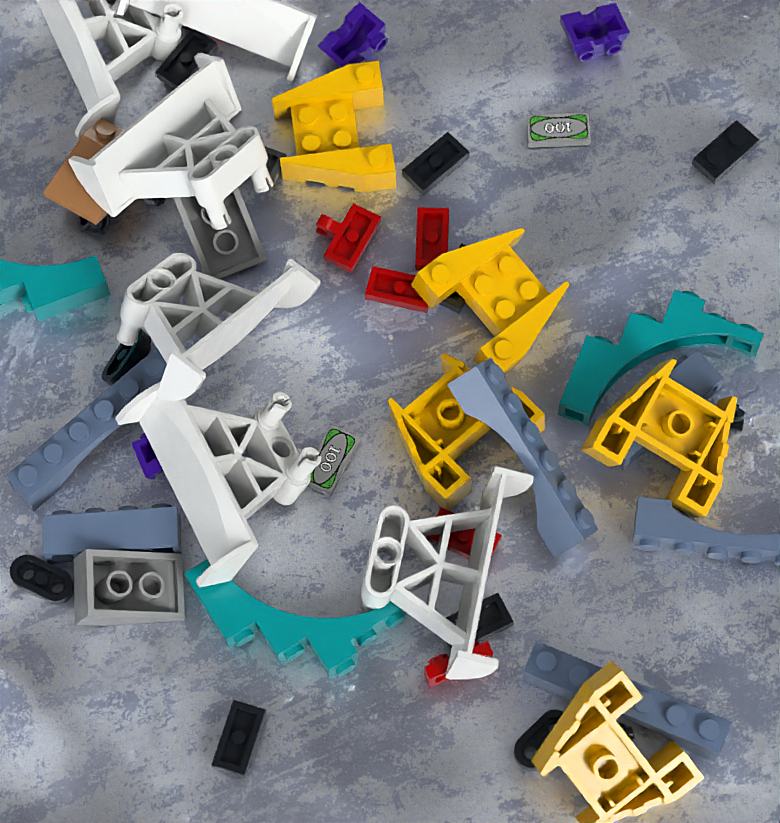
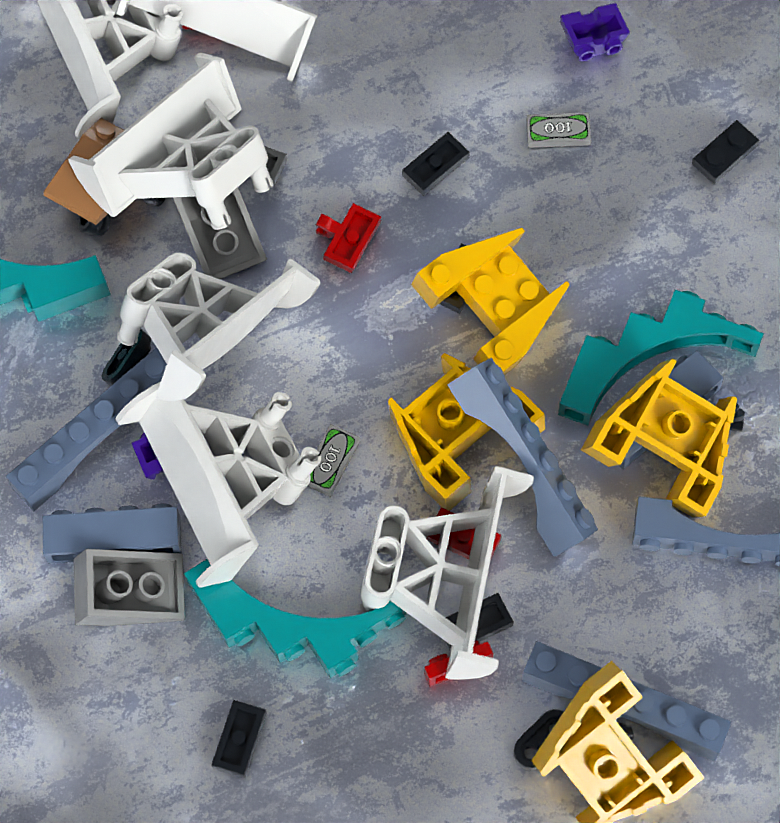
black plate [10,555,74,605] -> none
black plate [155,29,218,89] -> none
yellow wedge [272,60,396,193] -> none
dark purple cylinder [317,2,388,67] -> none
red plate [365,266,429,313] -> none
red plate [415,207,449,271] -> none

